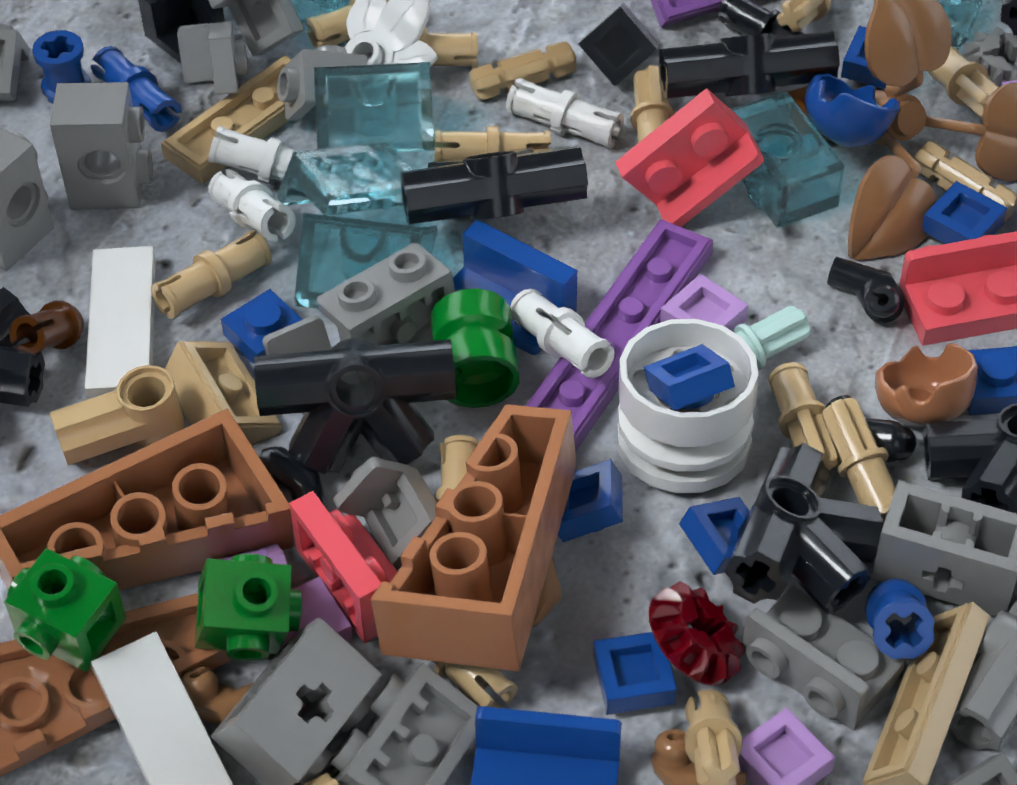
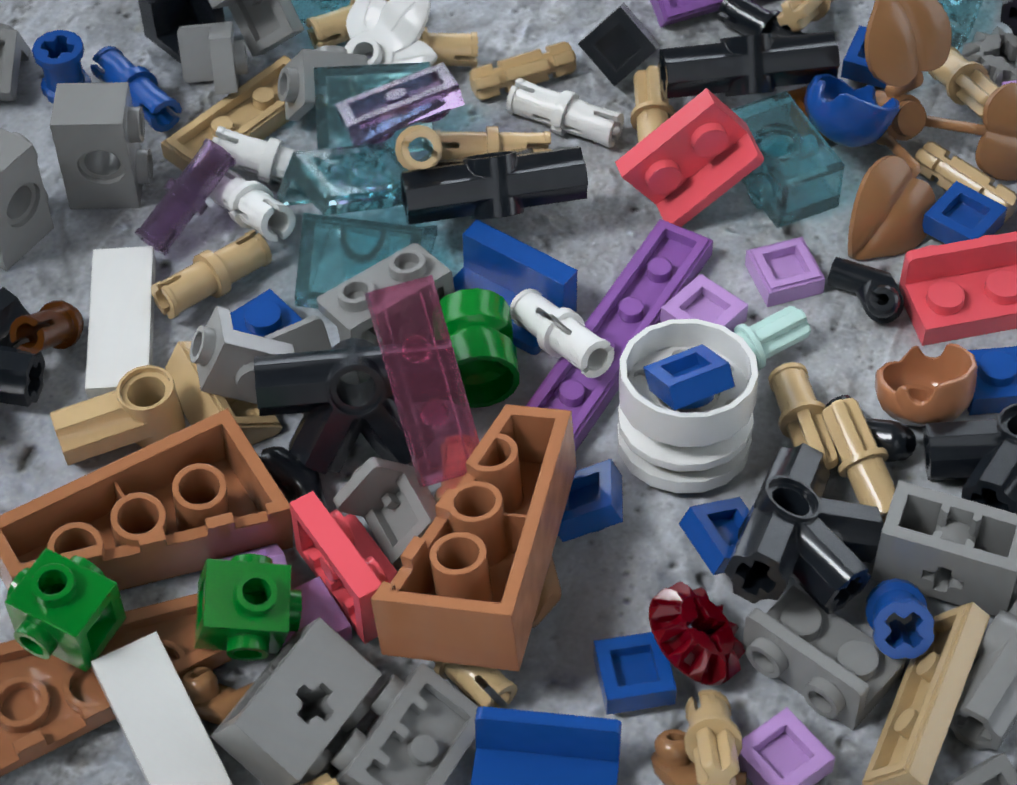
none -> clear purple pin [134,138,236,256]
none -> light grey bracket [190,306,295,404]
none -> clear purple plate [335,62,465,147]
none -> clear pink tile [365,275,480,487]
none -> tan pin [395,125,443,170]
none -> lavender tile [745,237,825,307]

